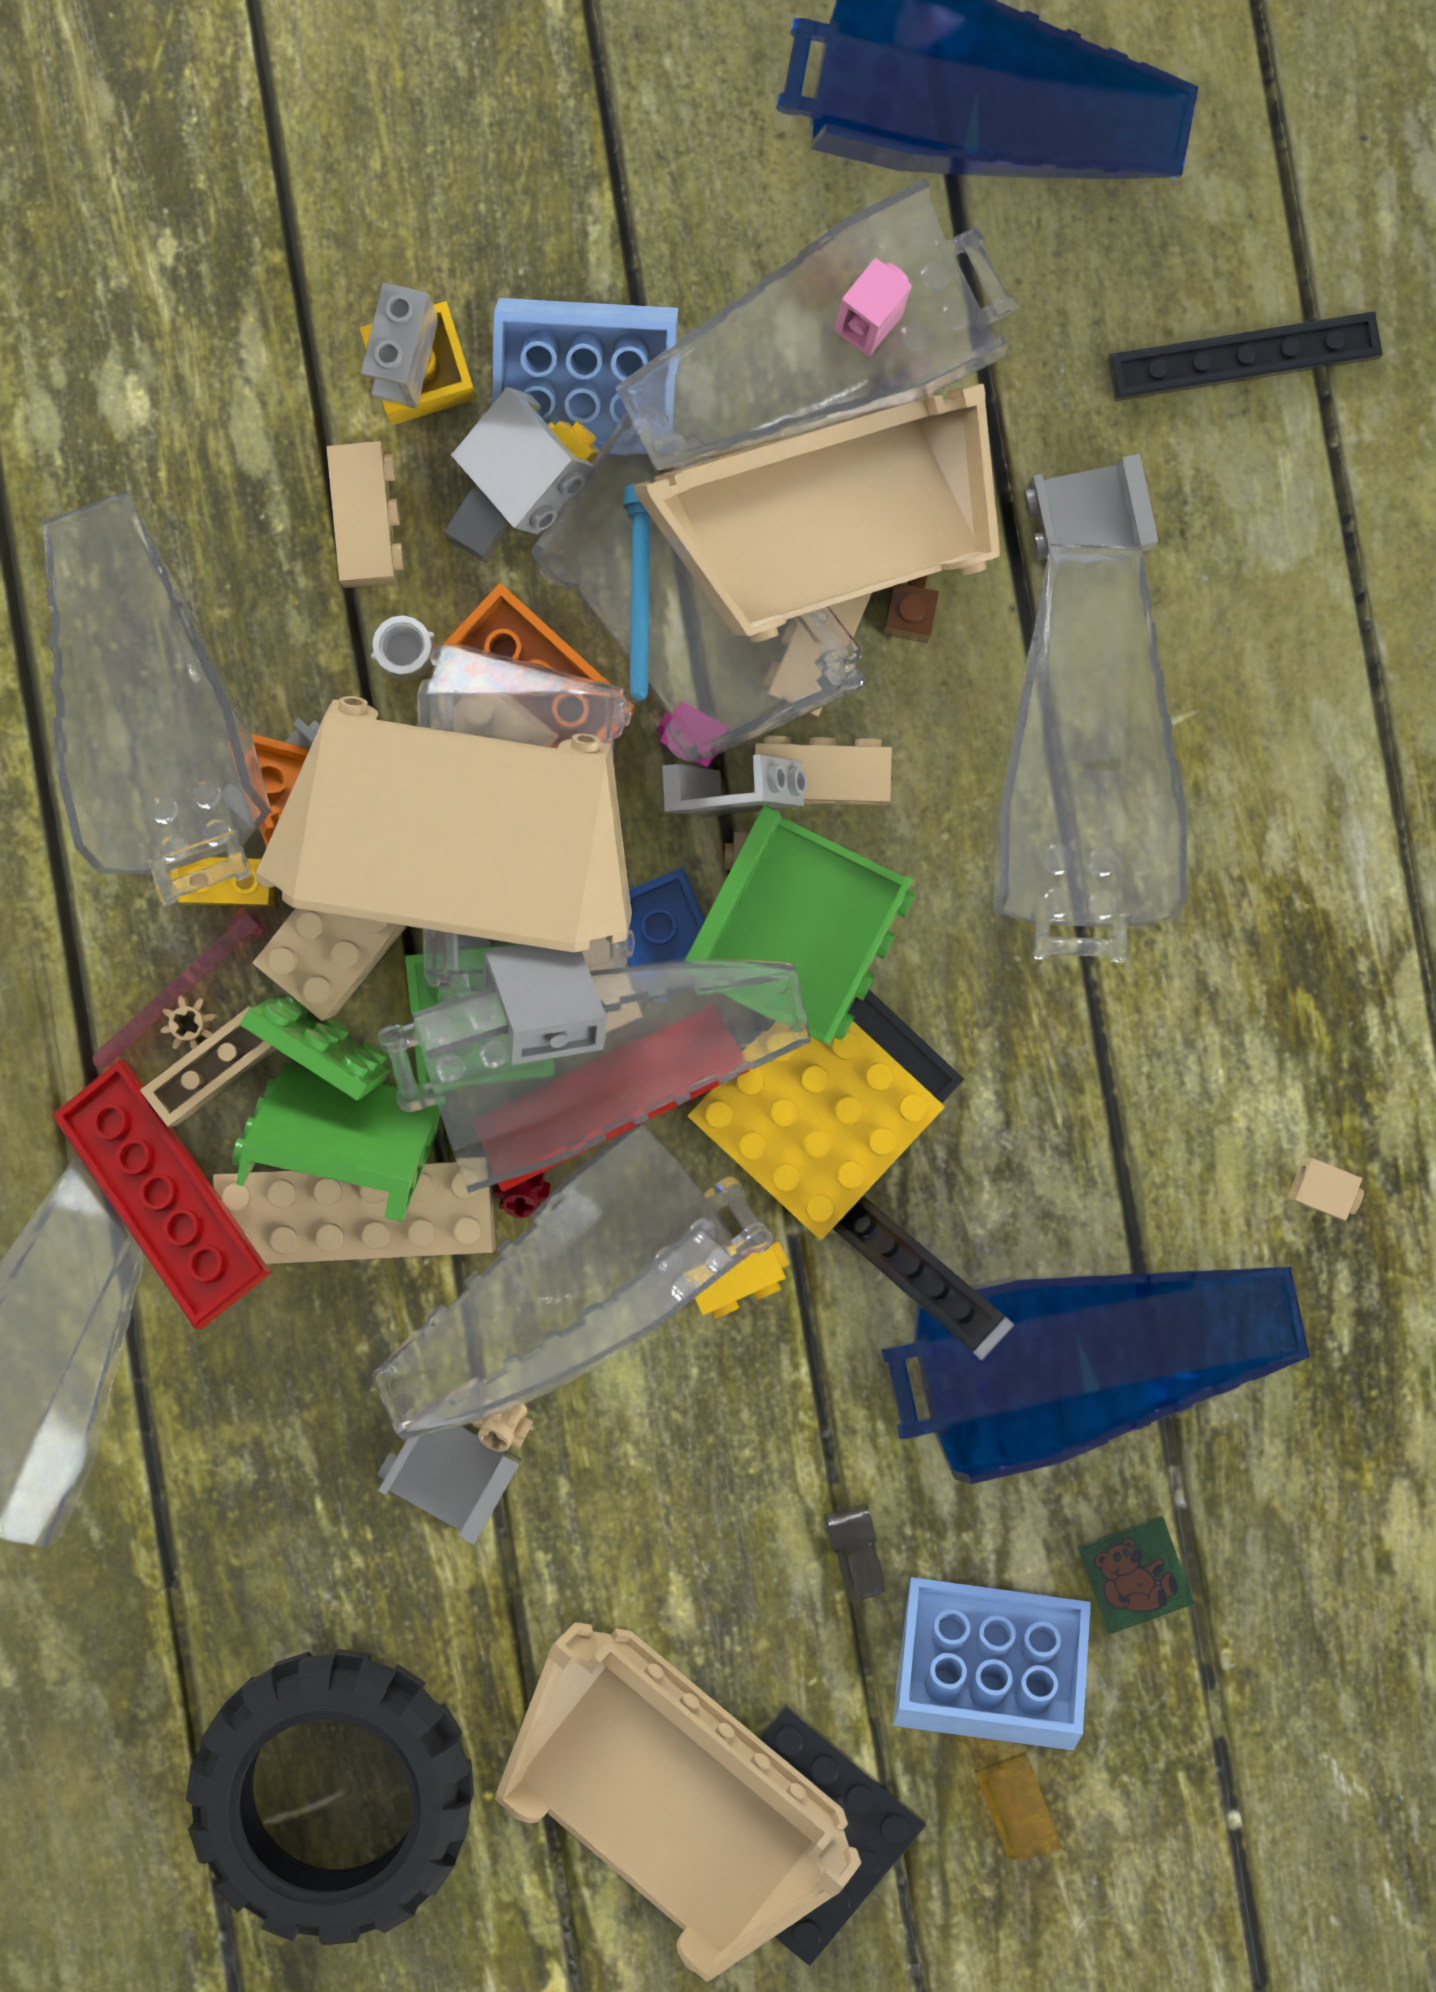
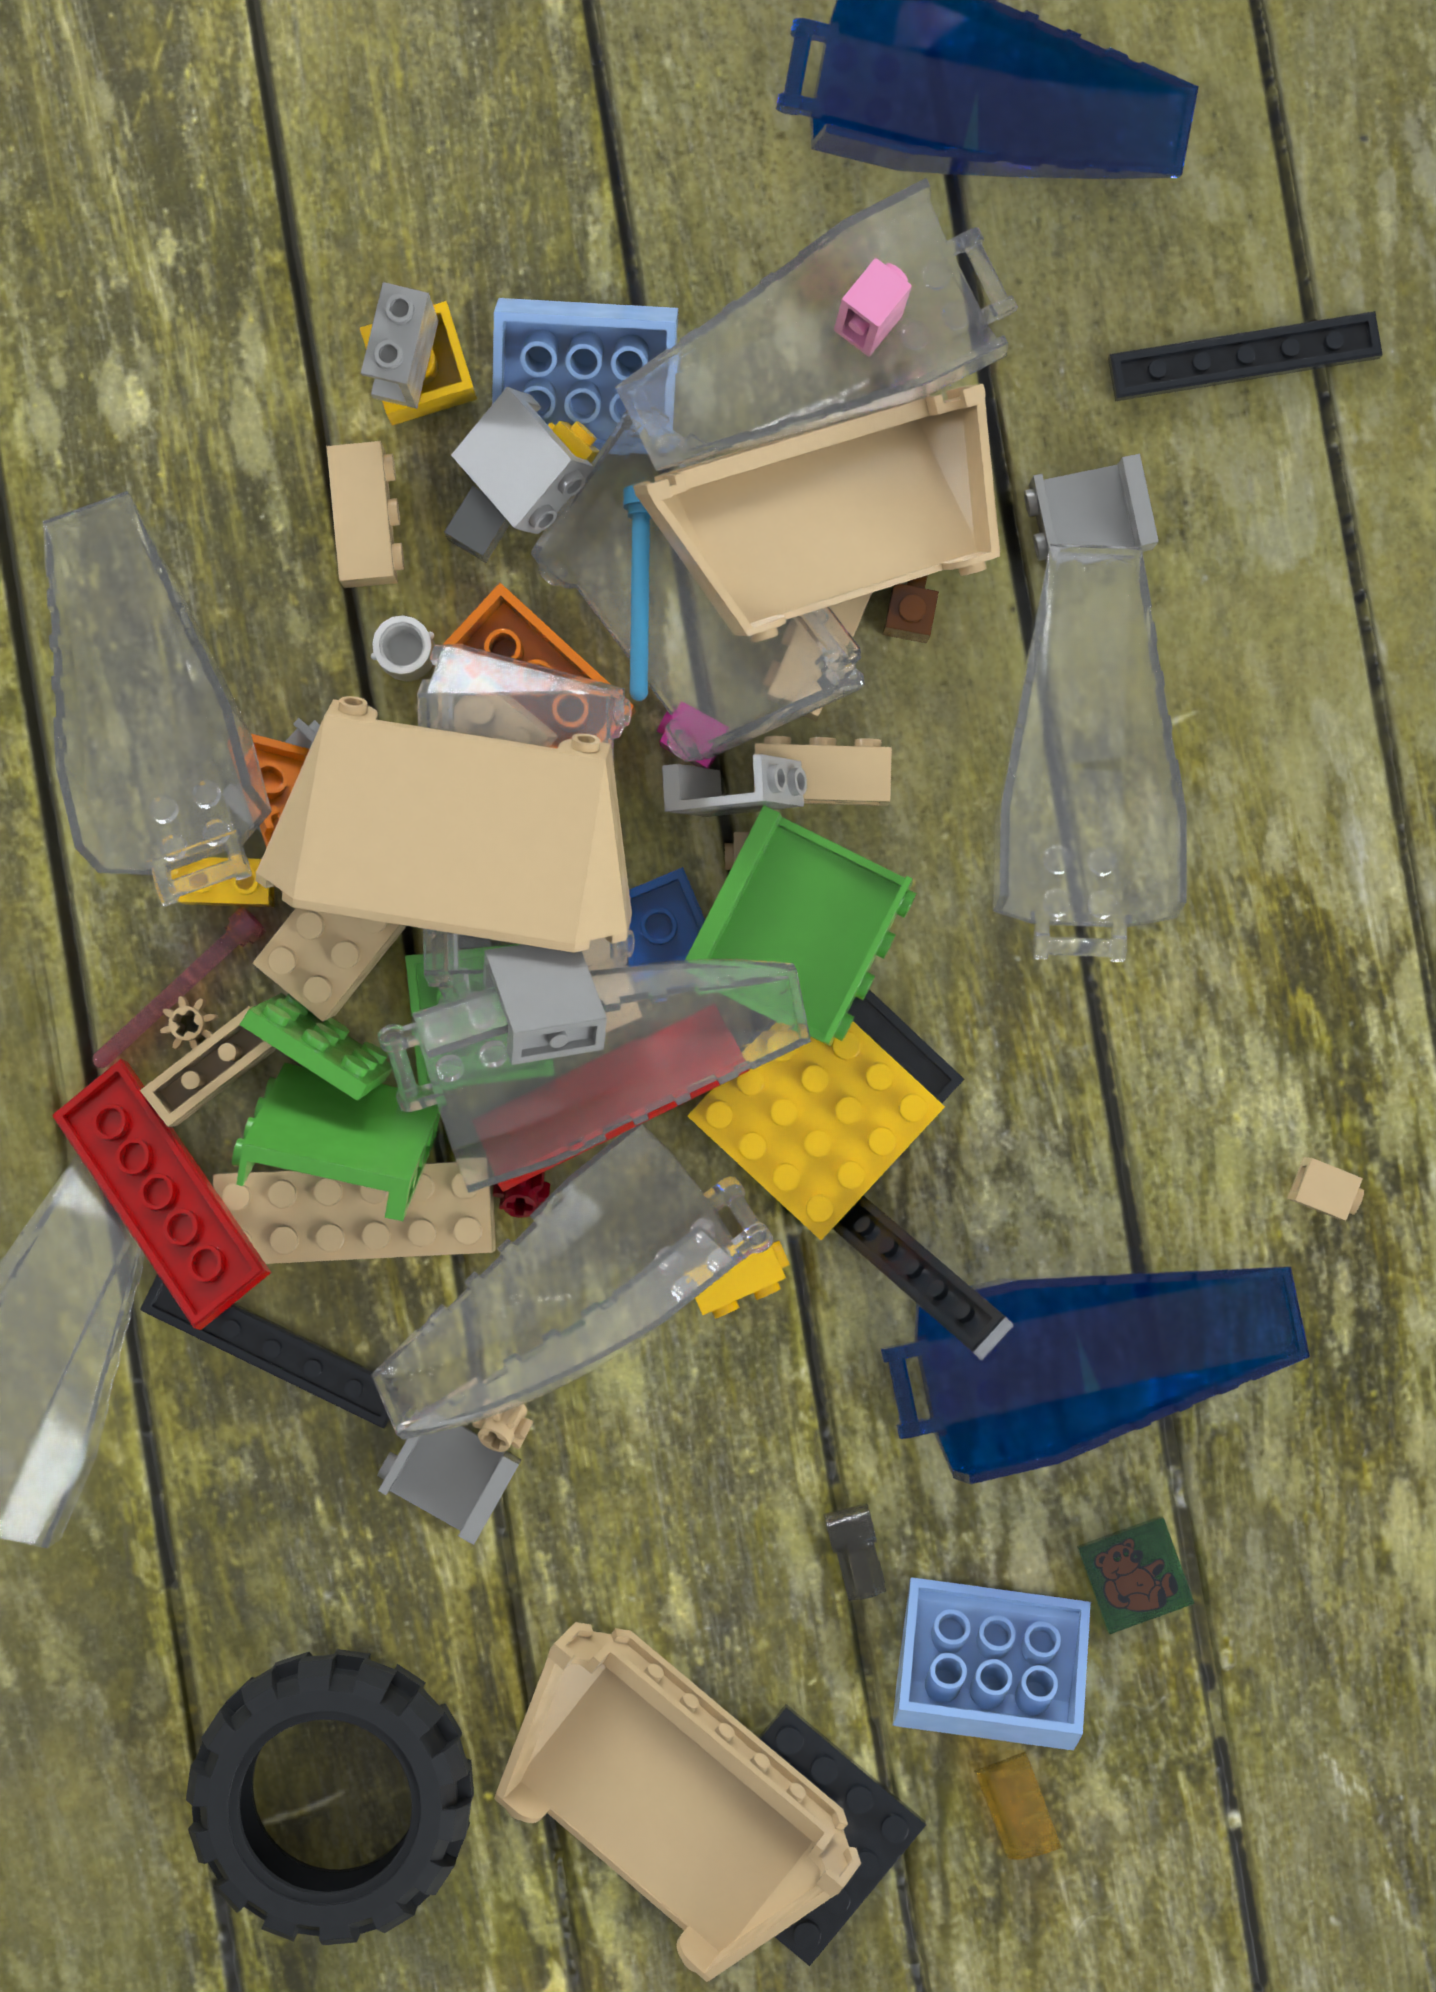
none -> black tile [140,1274,405,1429]

